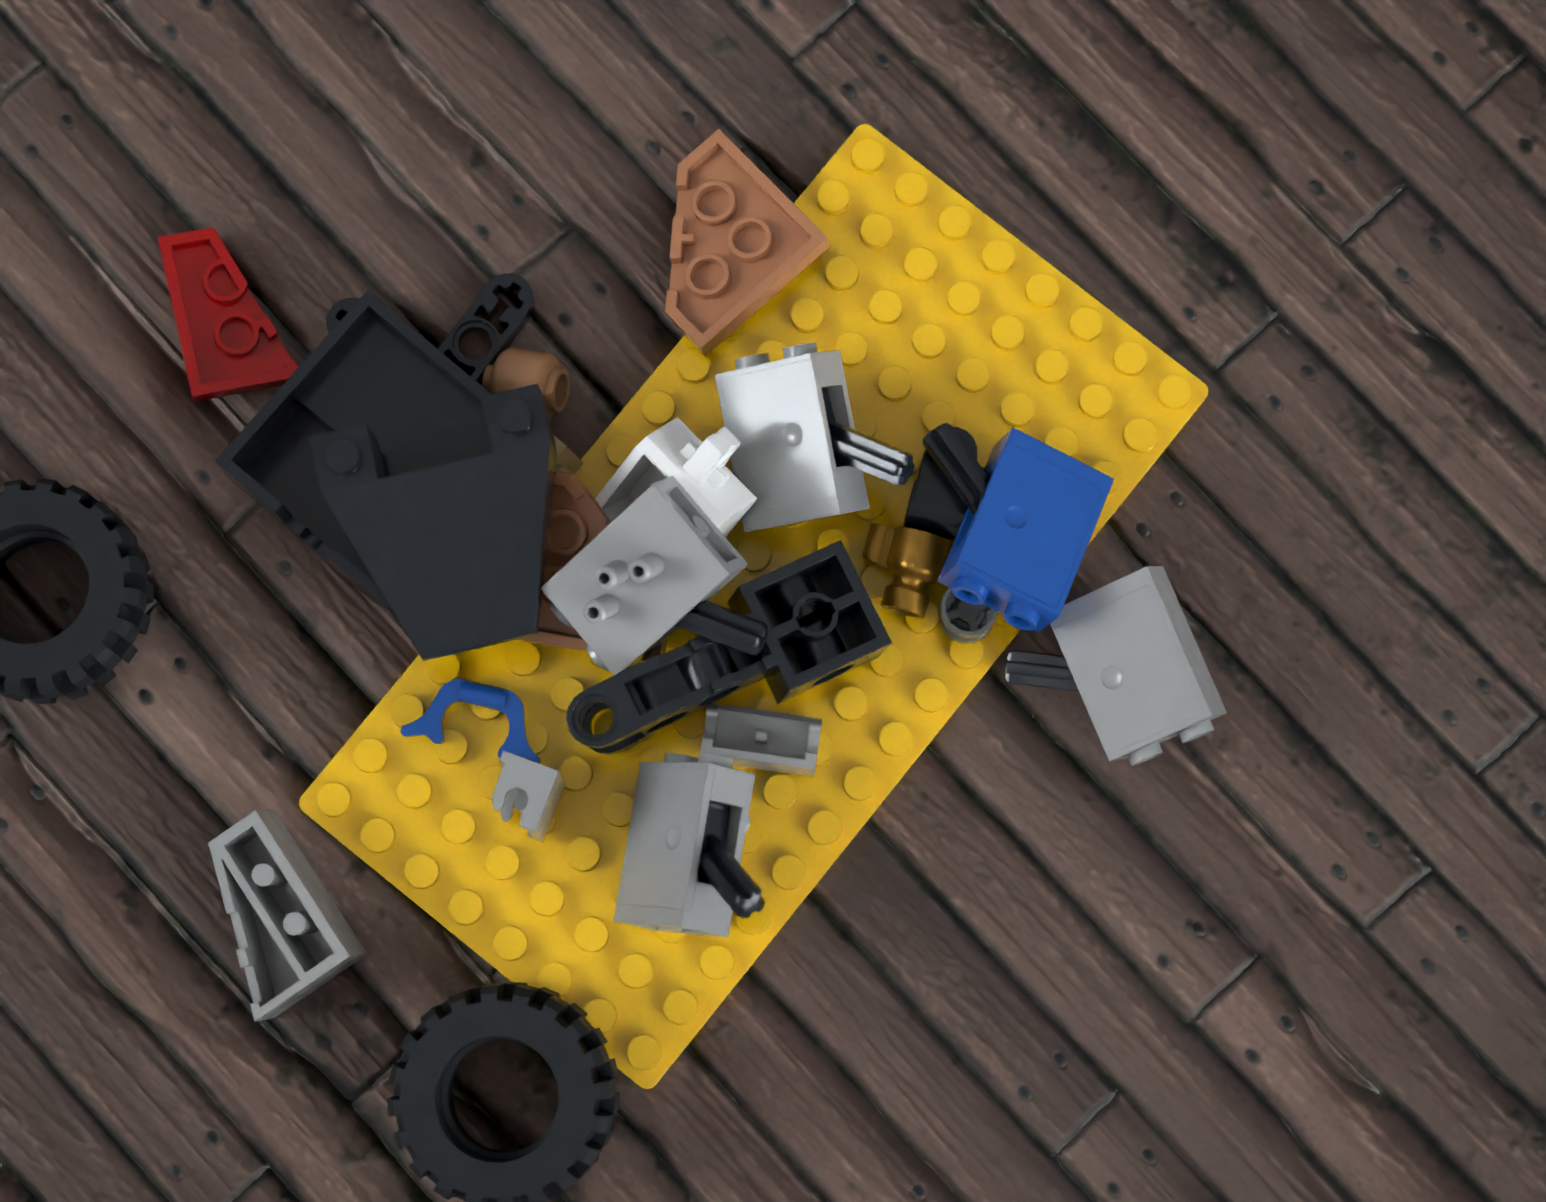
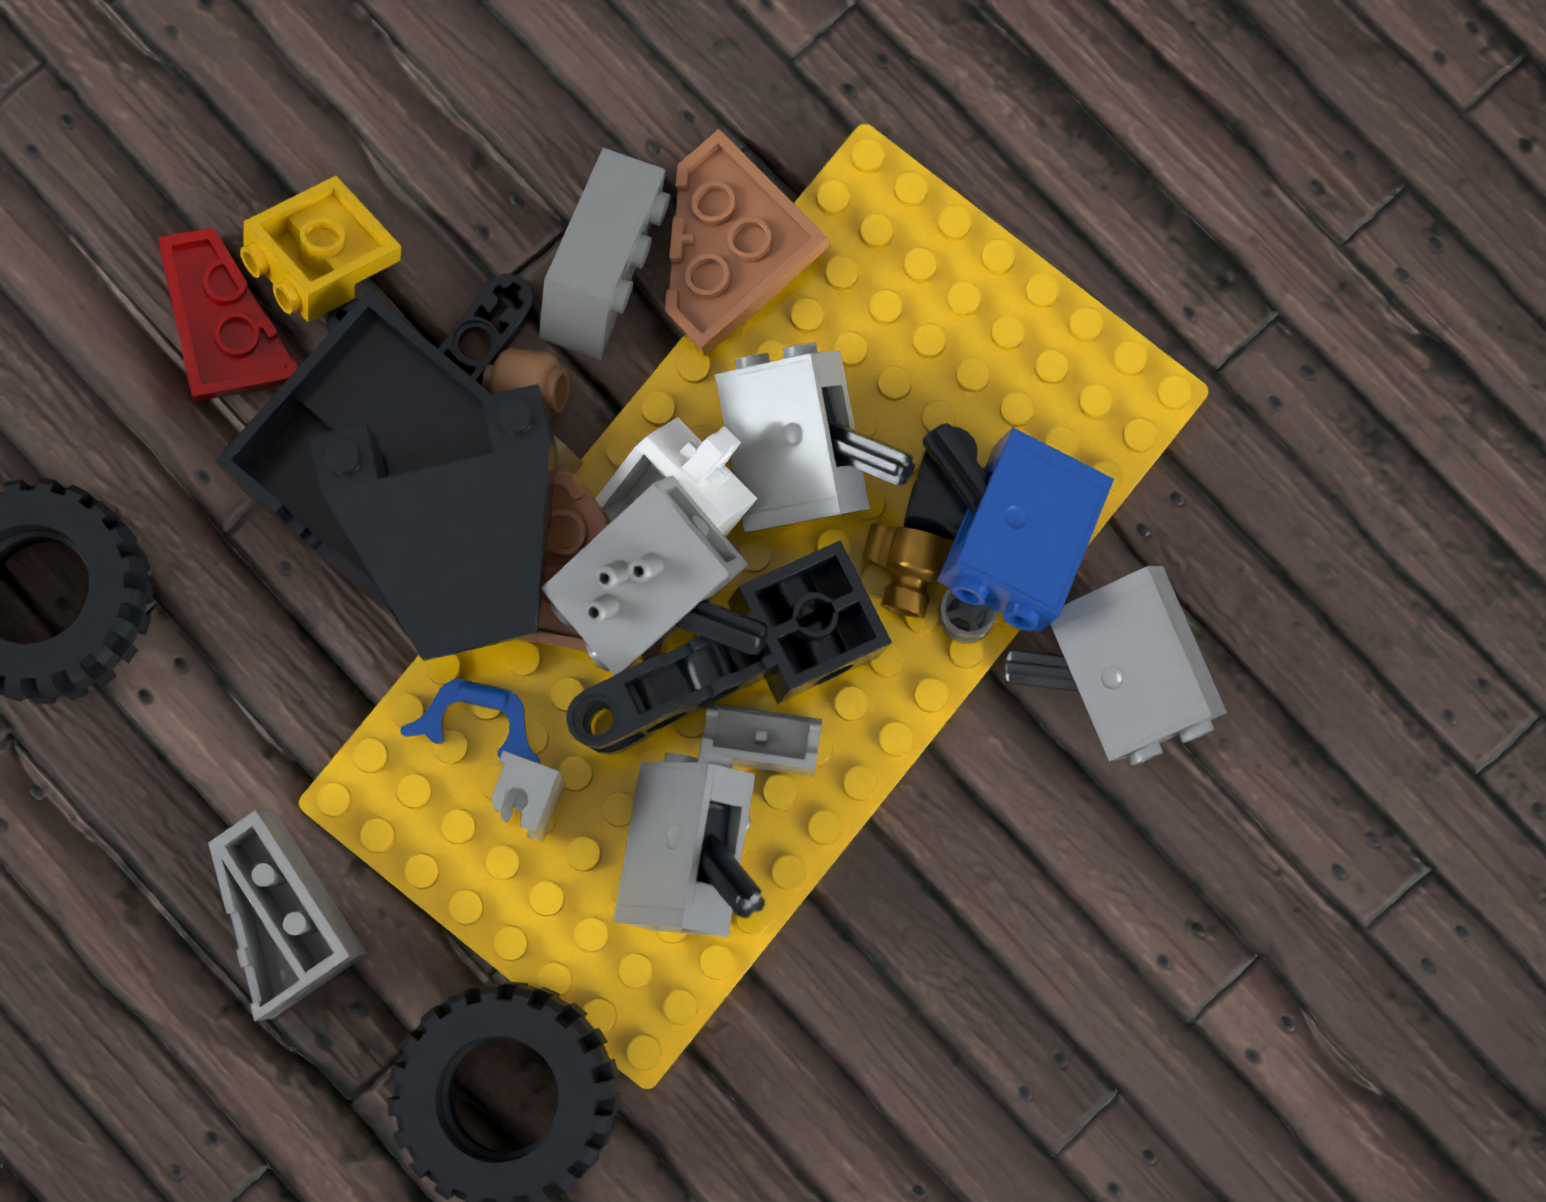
none -> yellow plate [241,176,401,323]
none -> light grey wedge [539,148,670,360]

